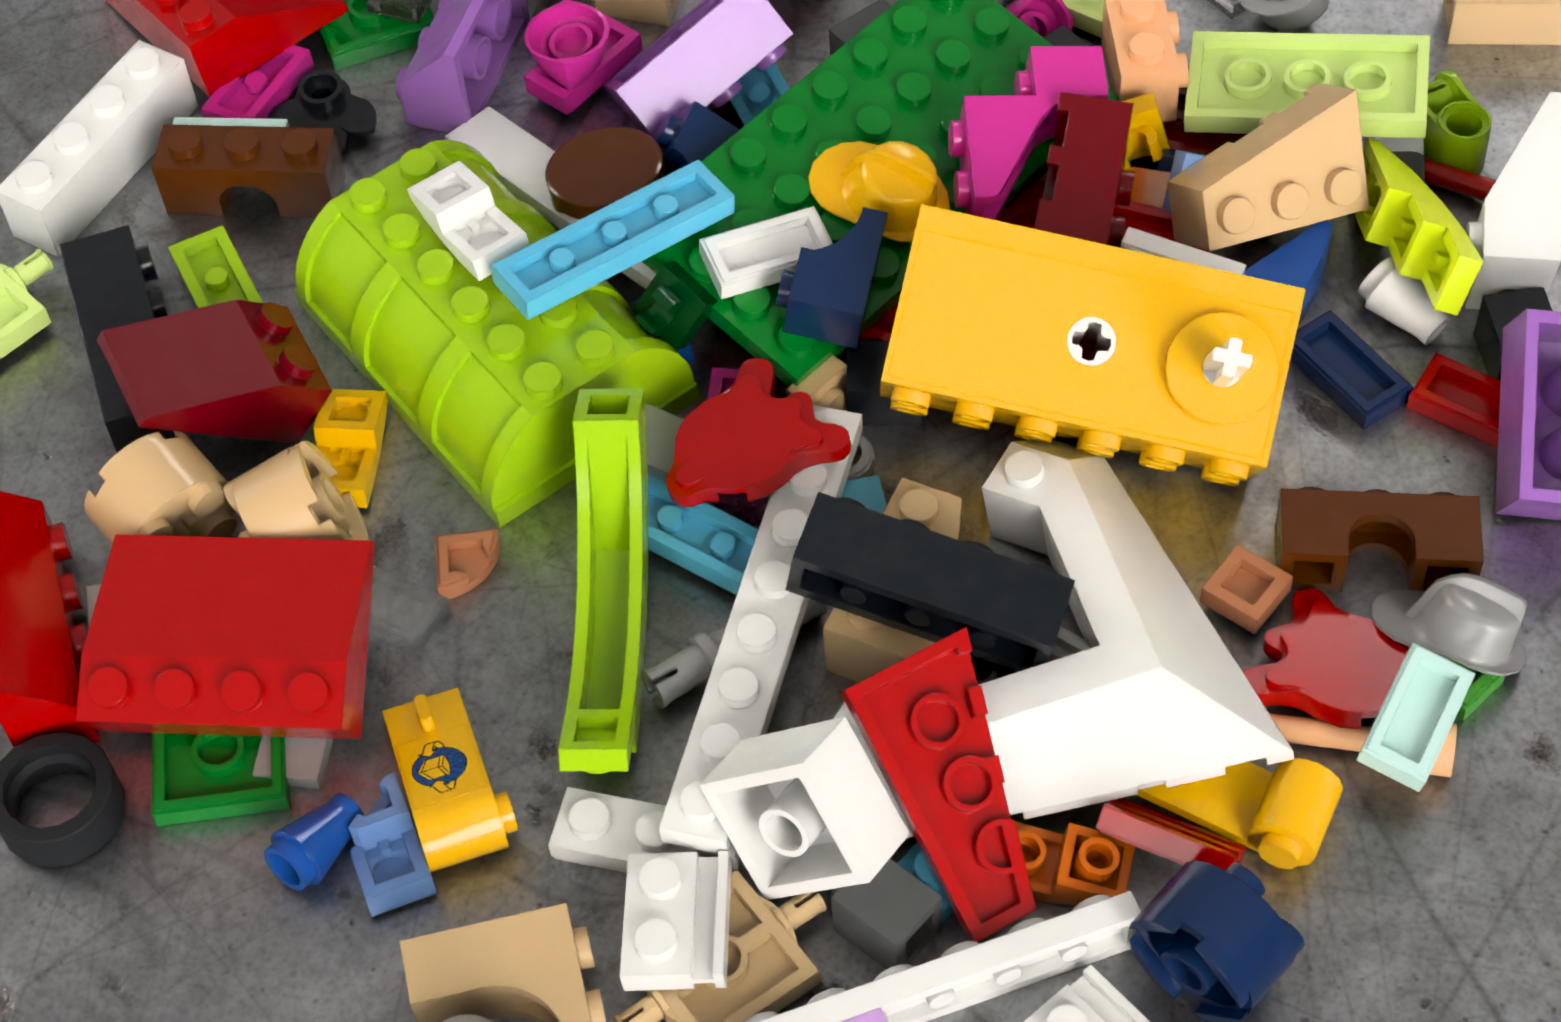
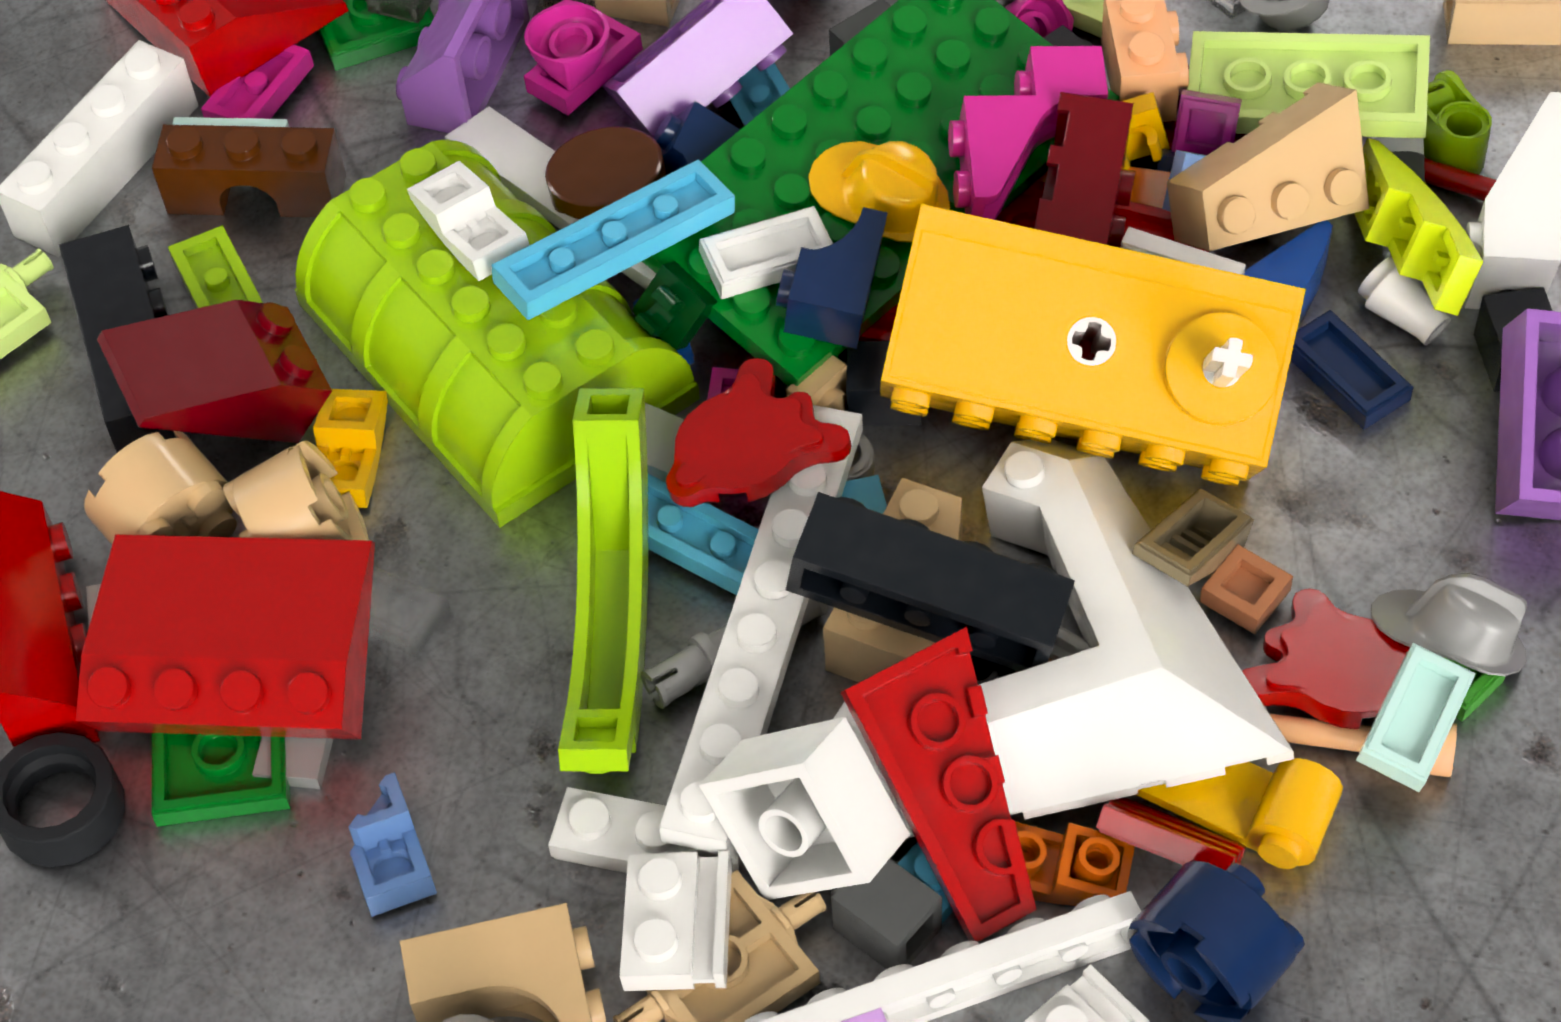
blue cone [264,793,364,891] -> none
black plate [267,70,377,156] -> none
yellow door [382,687,518,873] -> none
nougat tile [435,529,501,601] -> none
reddish brown arch [1275,487,1484,592] -> none
red tile [1406,353,1501,449] -> none
none -> dark tan slope [1132,488,1254,587]
none -> magenta tile [1171,89,1242,155]

